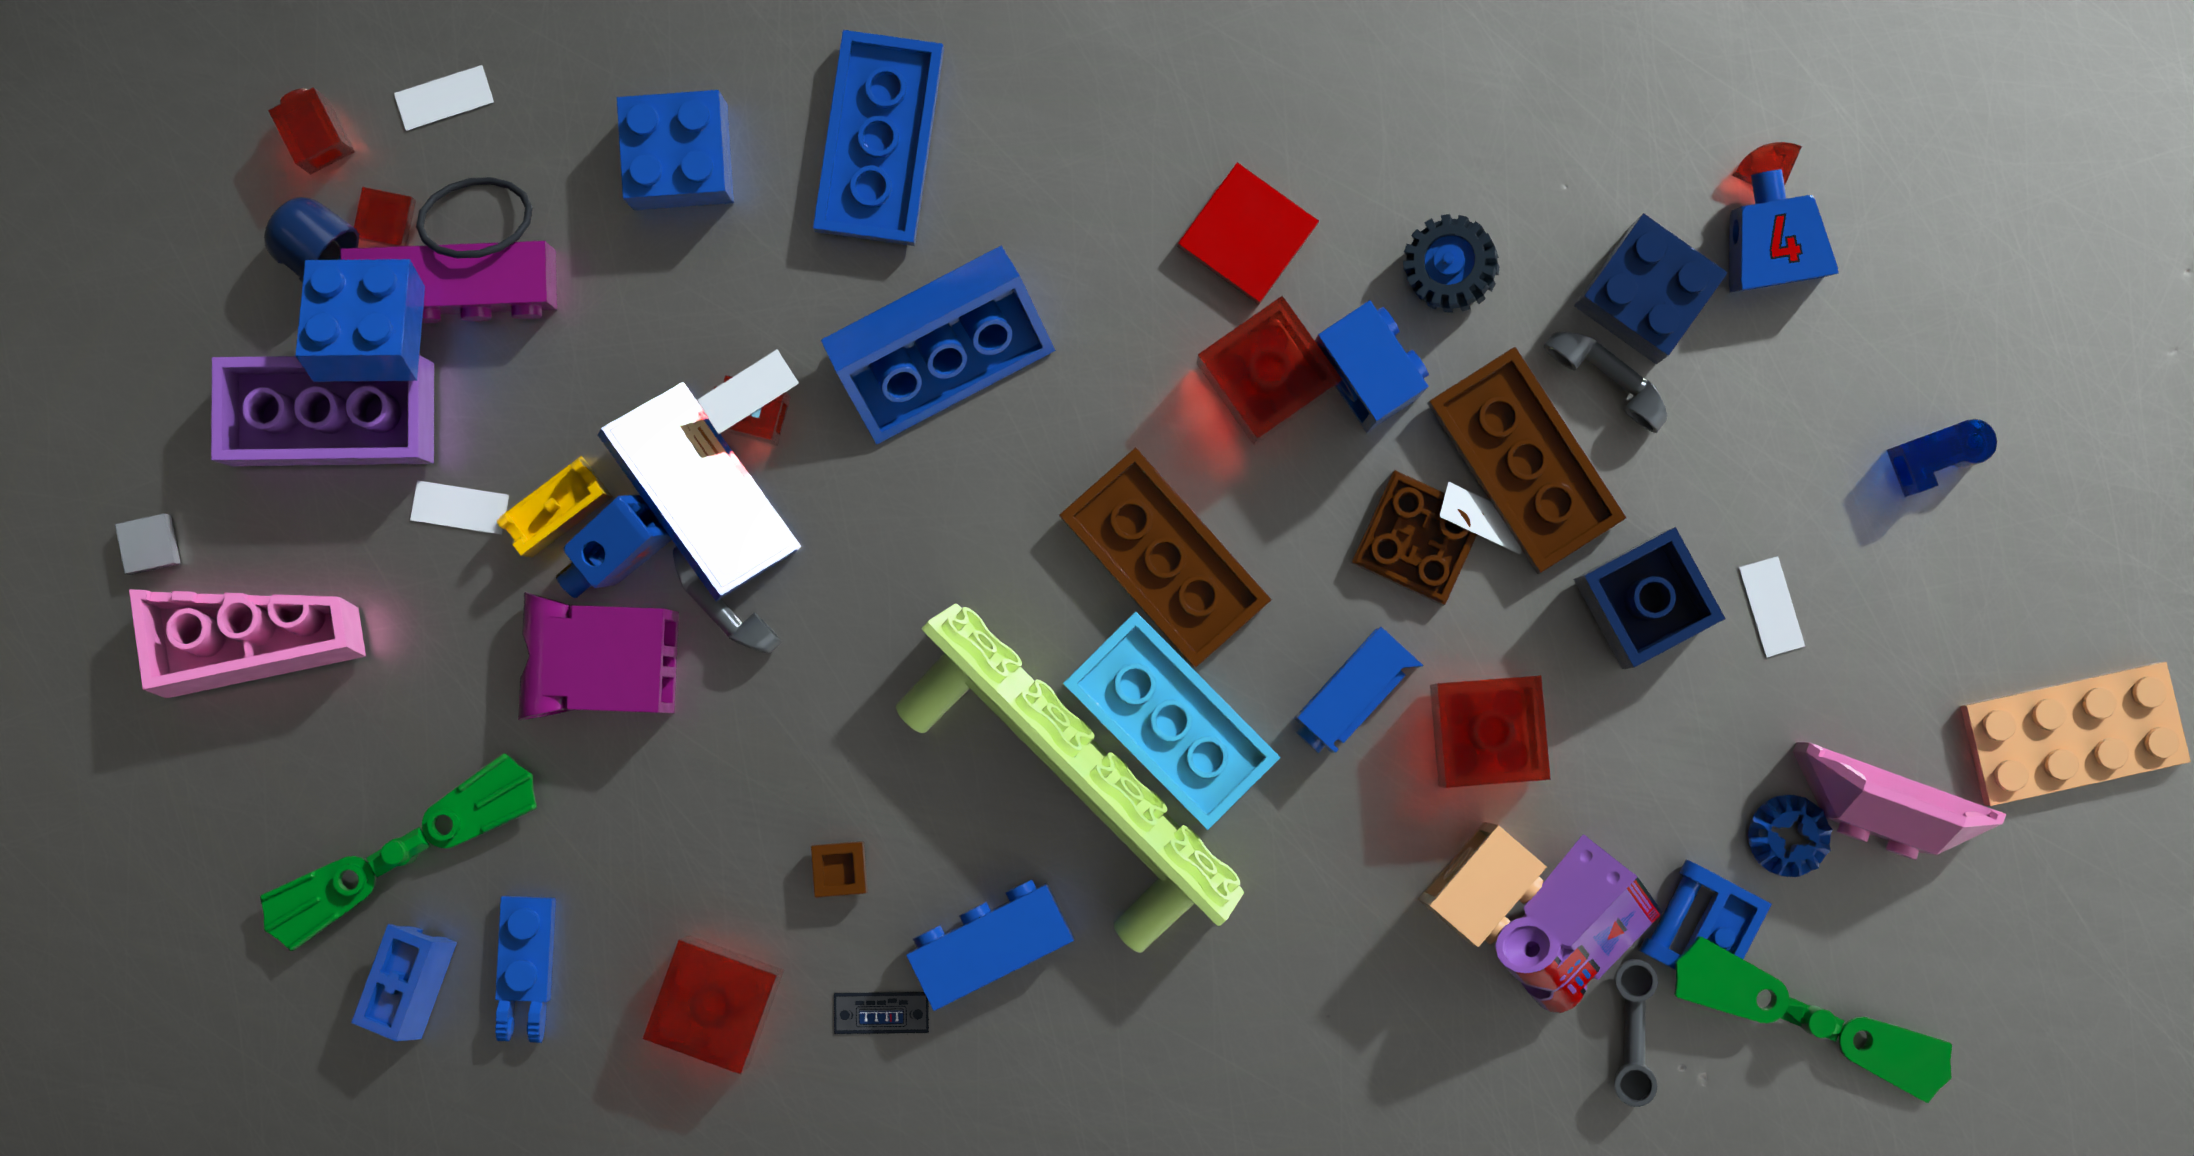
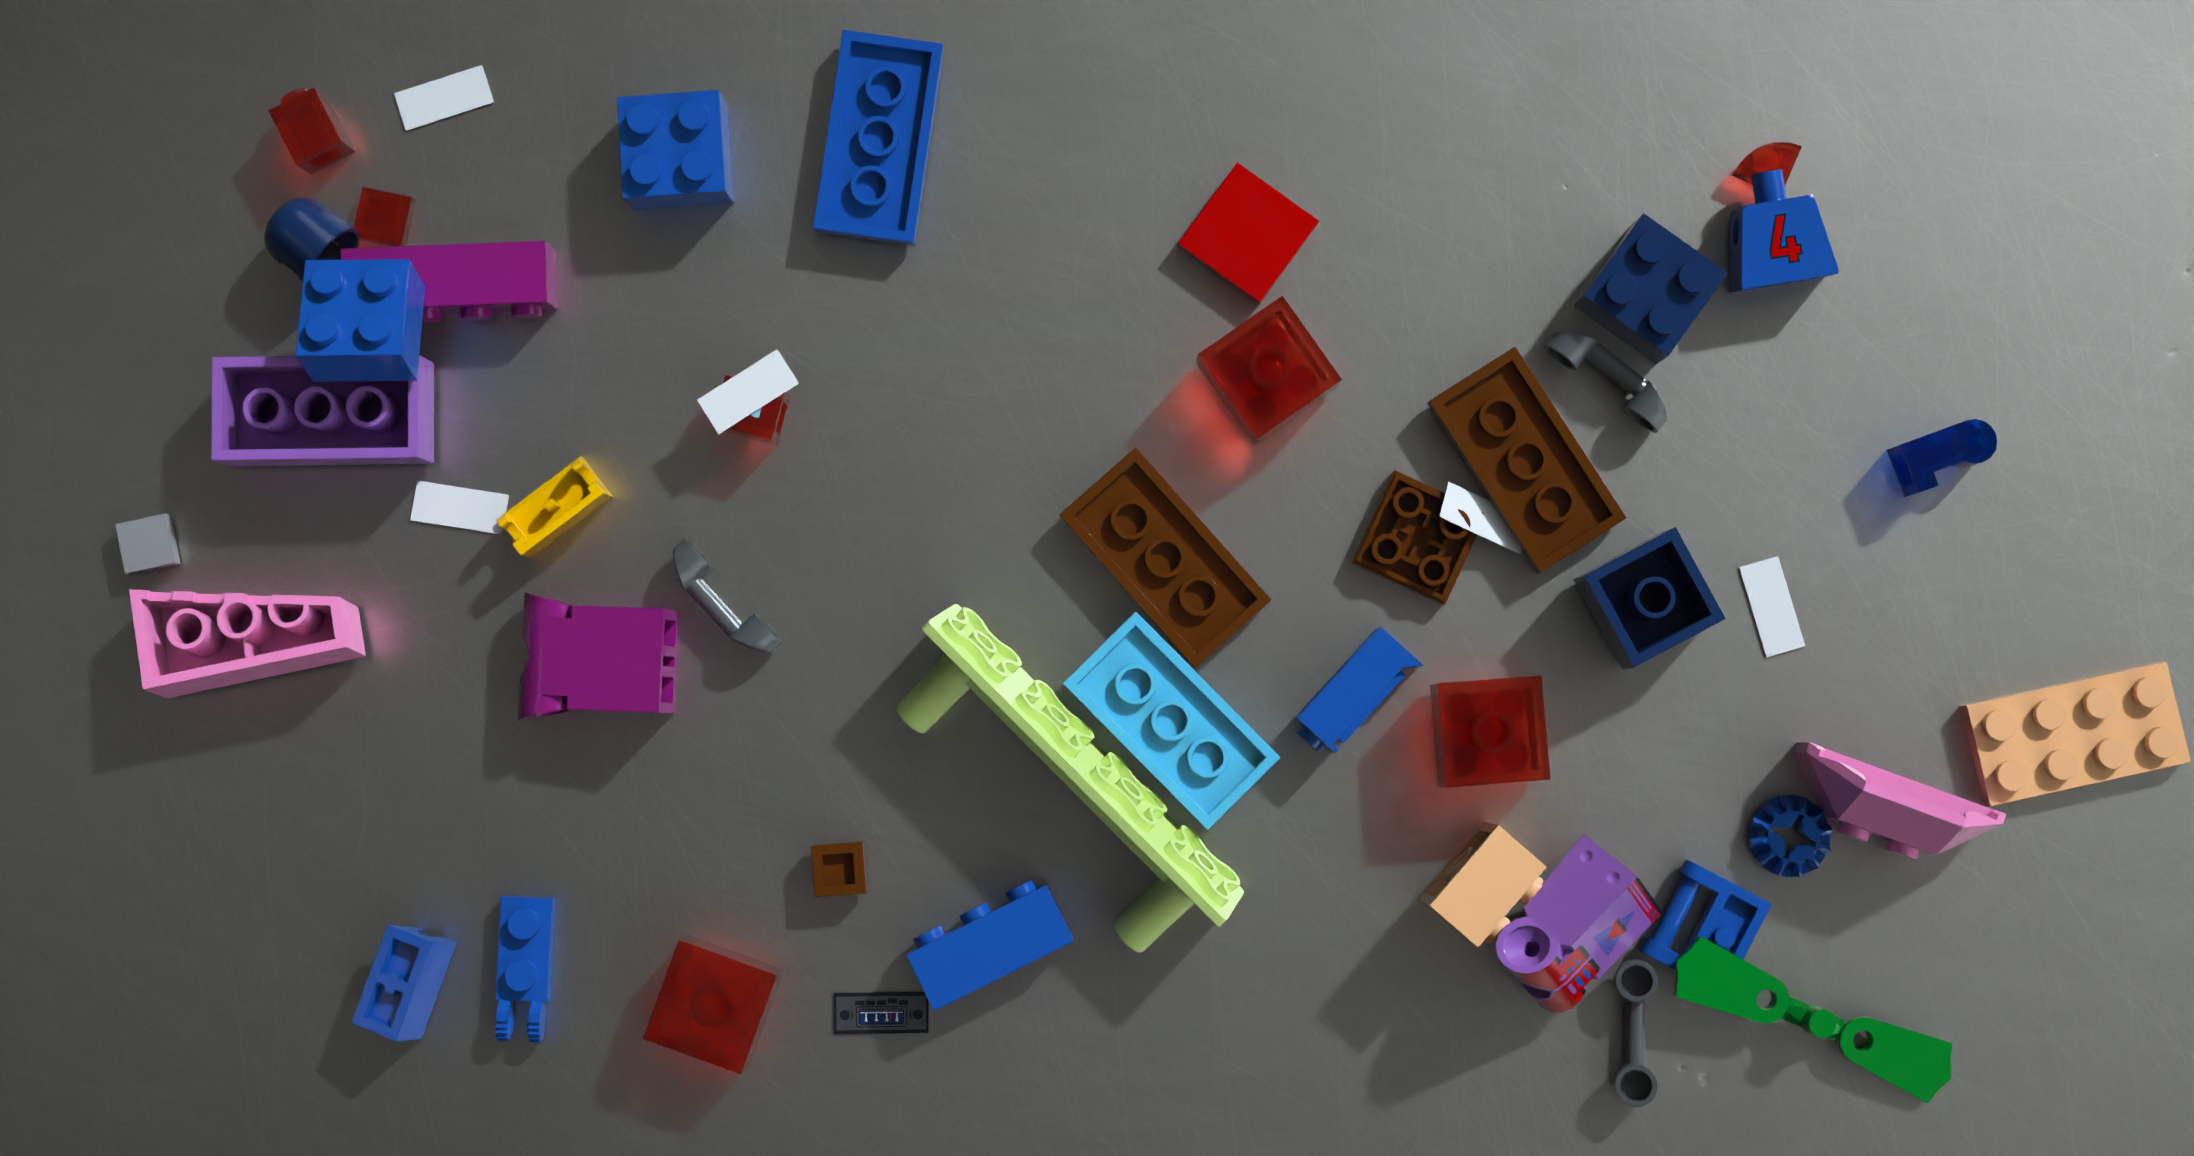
green piece [260,754,537,951] -> none
black piece [416,177,533,259] -> none
blue torso [556,495,672,598] -> none
tile [597,383,801,601] -> none
blue slope [821,245,1056,445] -> none
blue brick [1310,300,1429,433] -> none
black wheel [1403,214,1500,313] -> none

